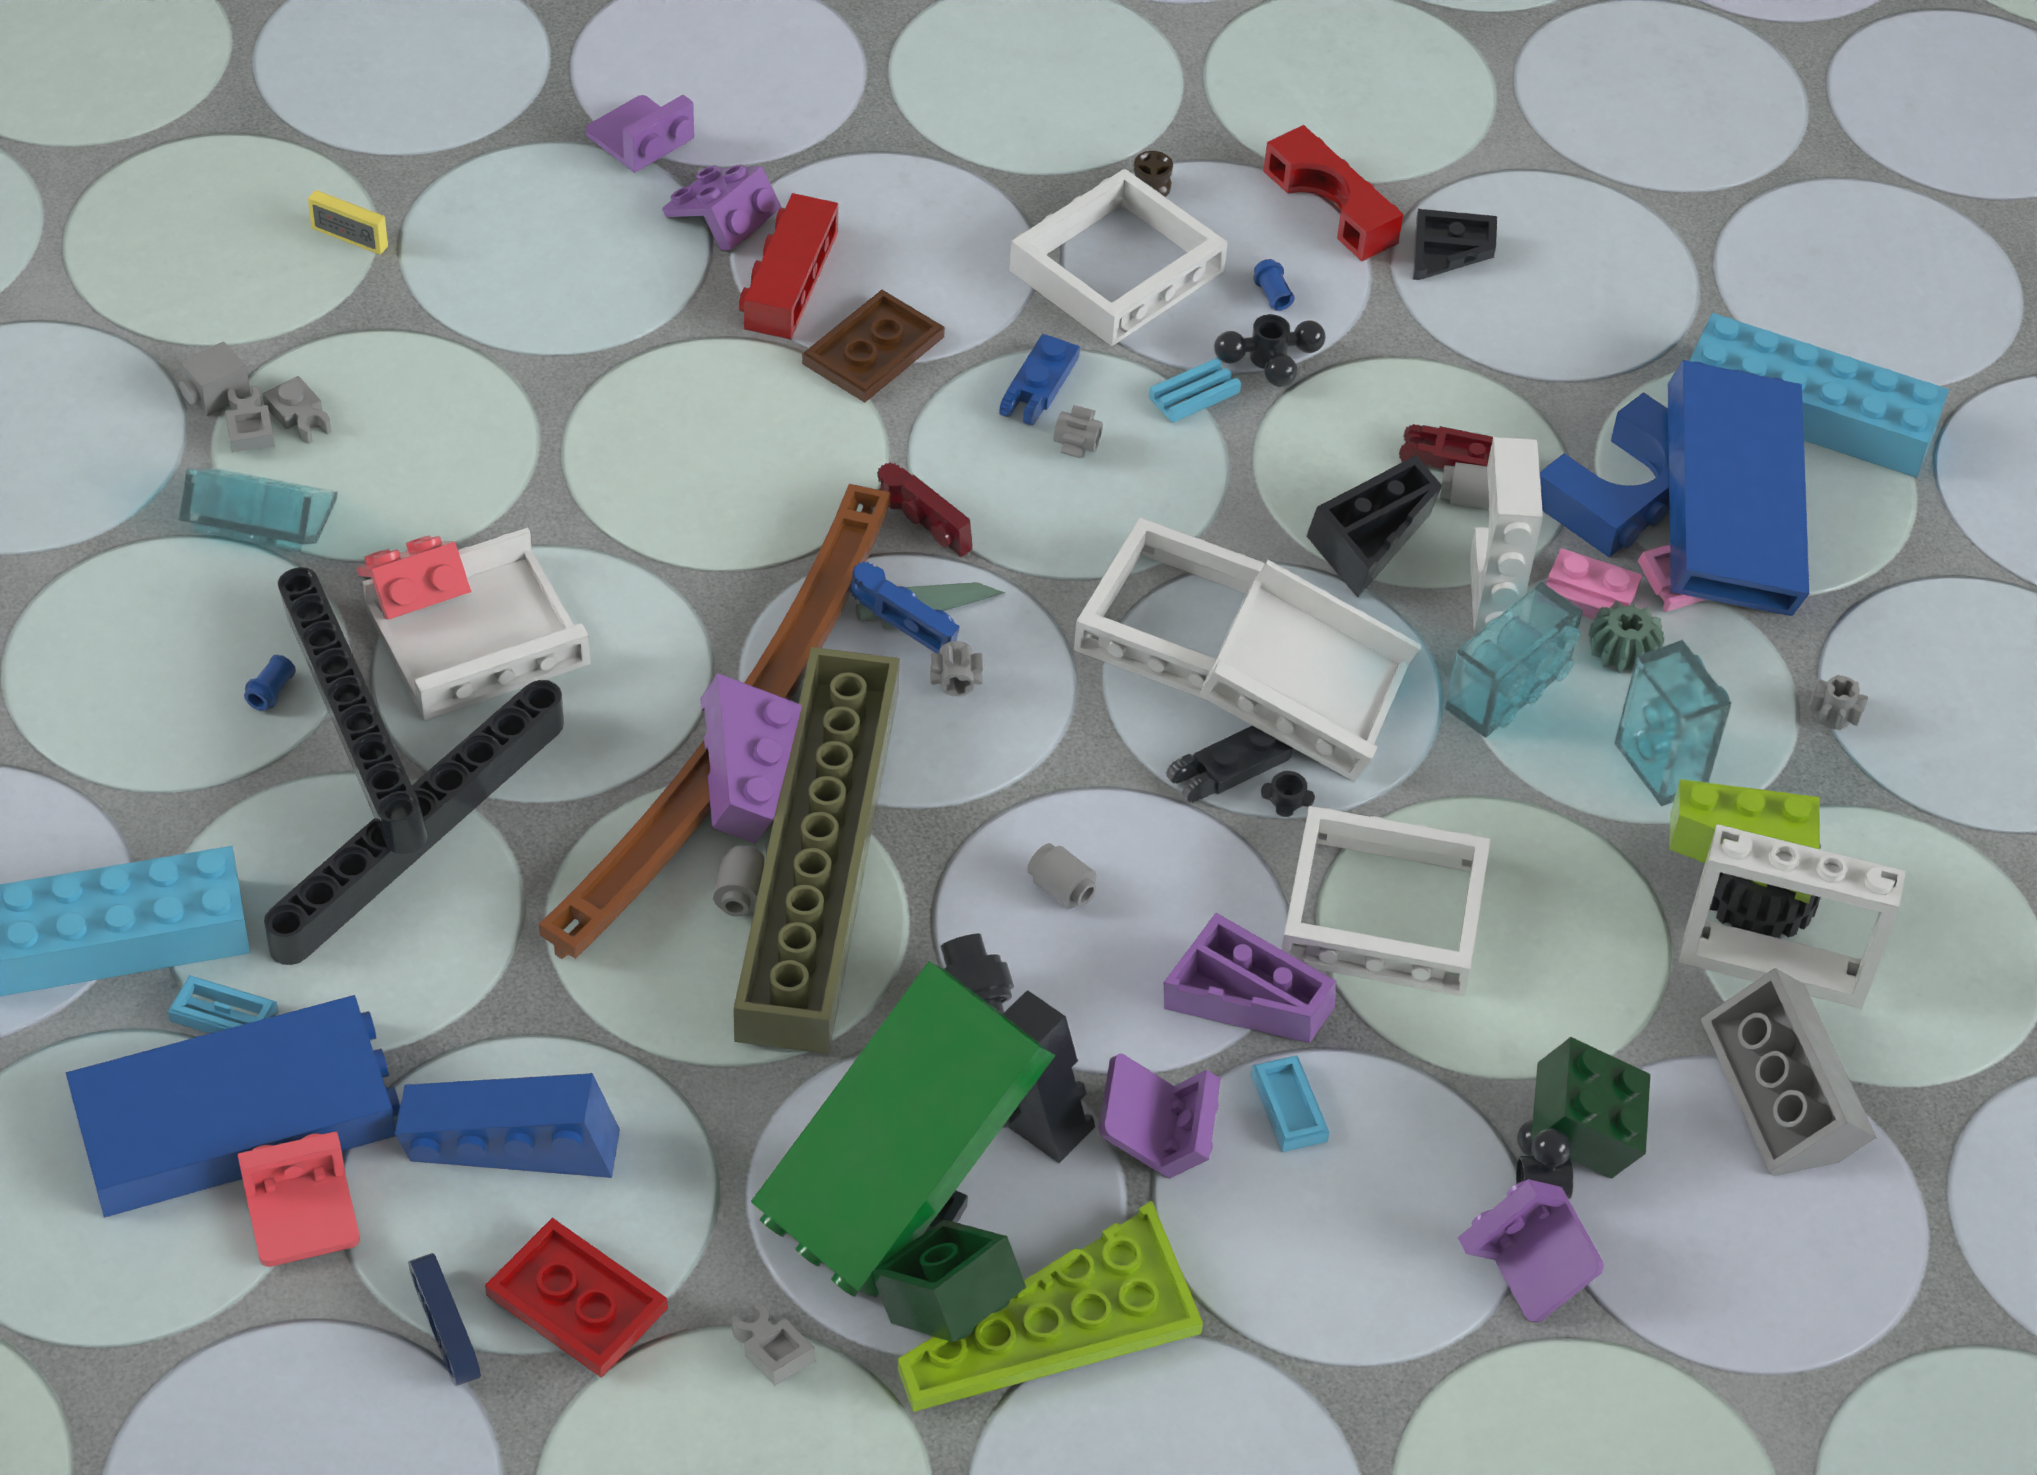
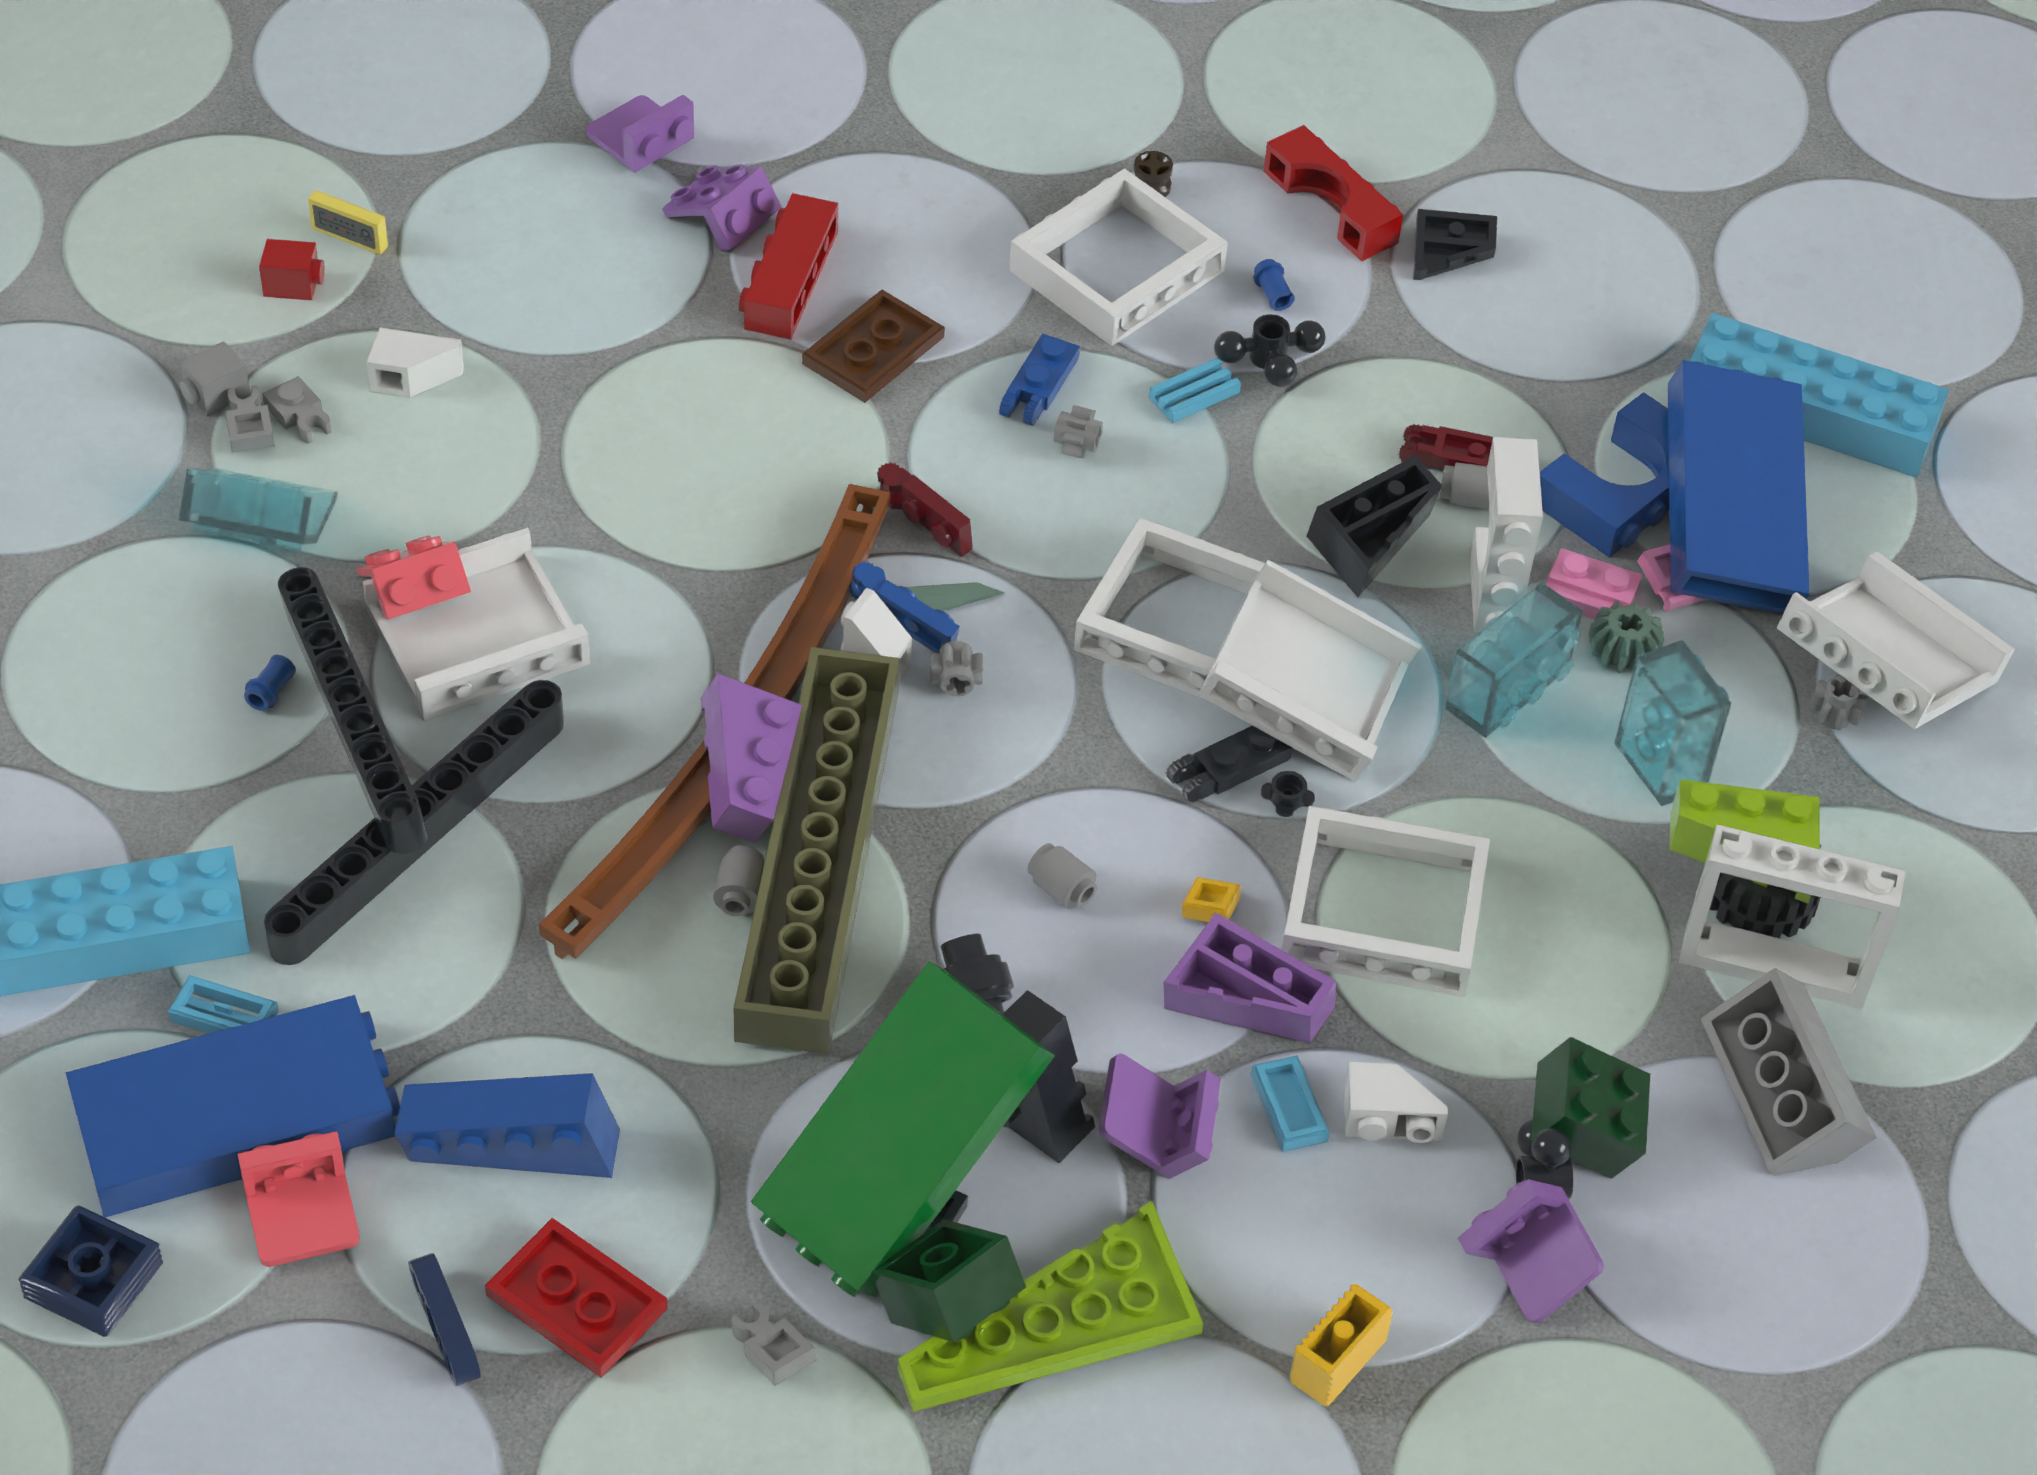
none -> dark blue brick [18,1205,163,1337]
none -> red brick [259,239,325,300]
none -> white slope [366,327,464,398]
none -> white slope [840,588,912,682]
none -> yellow tile [1182,877,1241,922]
none -> yellow brick [1290,1284,1394,1407]
none -> white slope [1344,1061,1448,1143]
none -> white panel [1777,551,2015,729]

